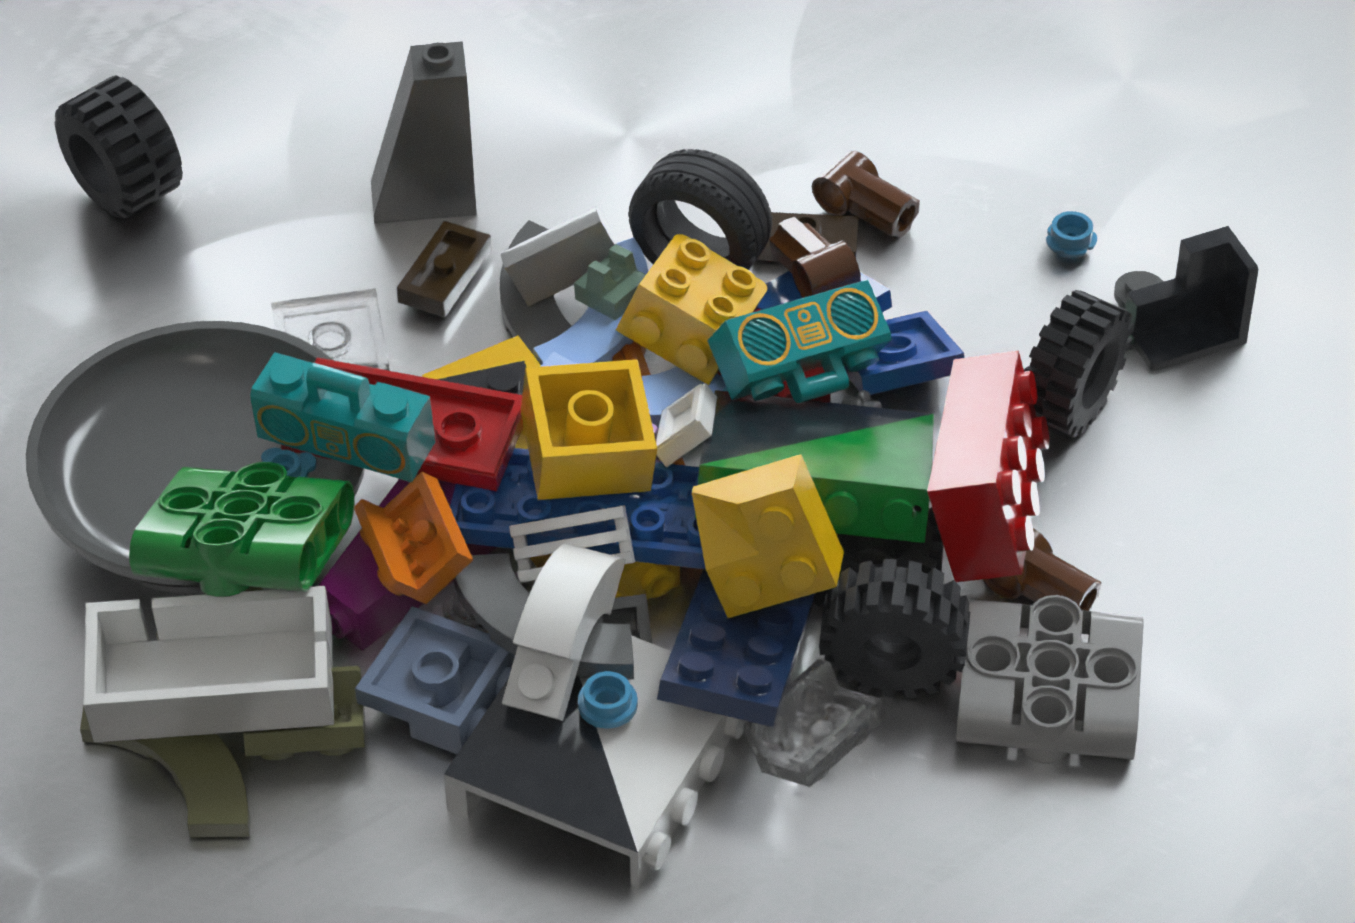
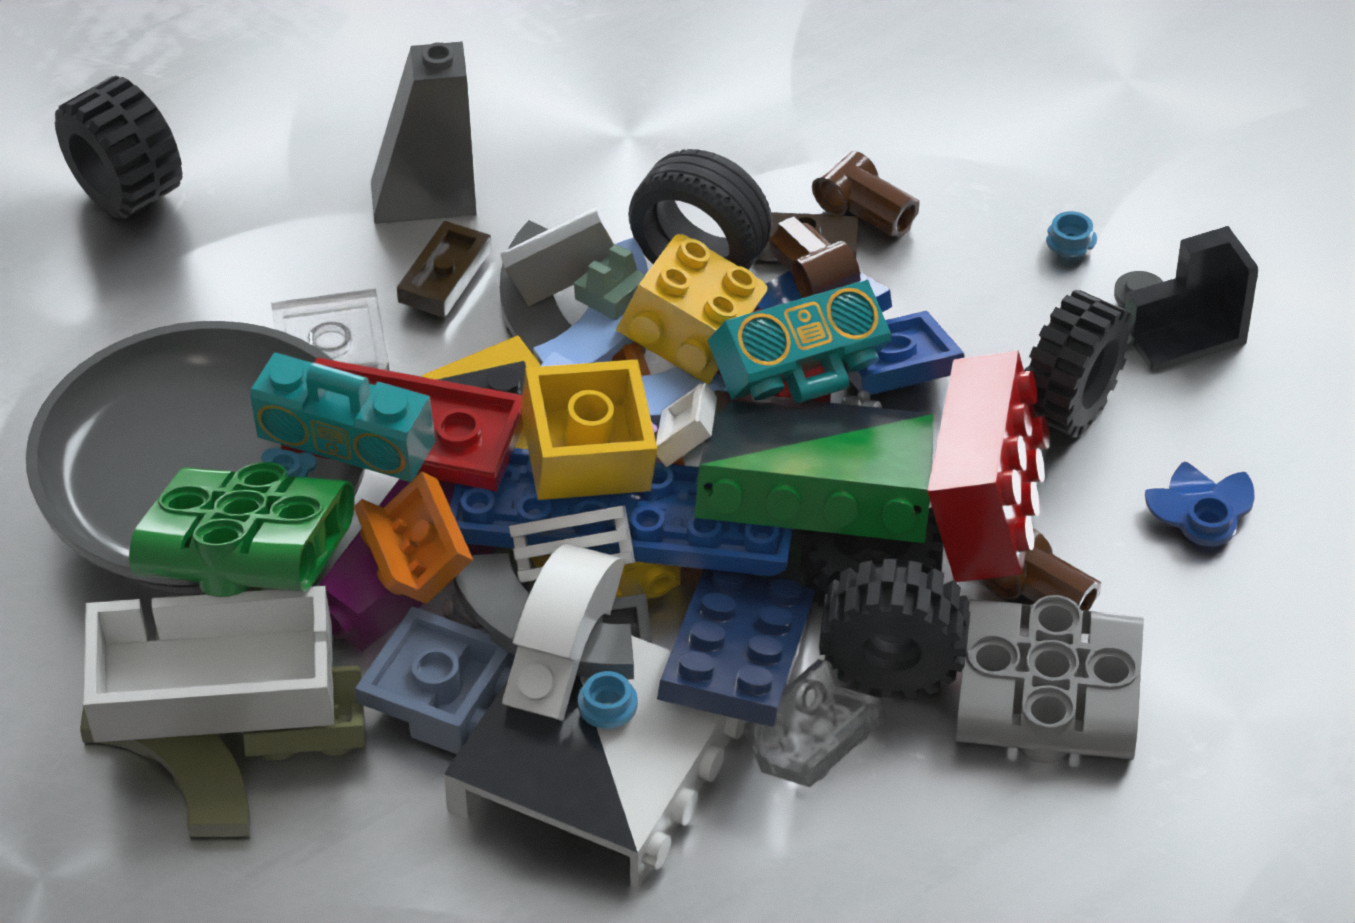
yellow slope [692,454,844,618] -> none
none -> blue plate [1145,461,1255,546]

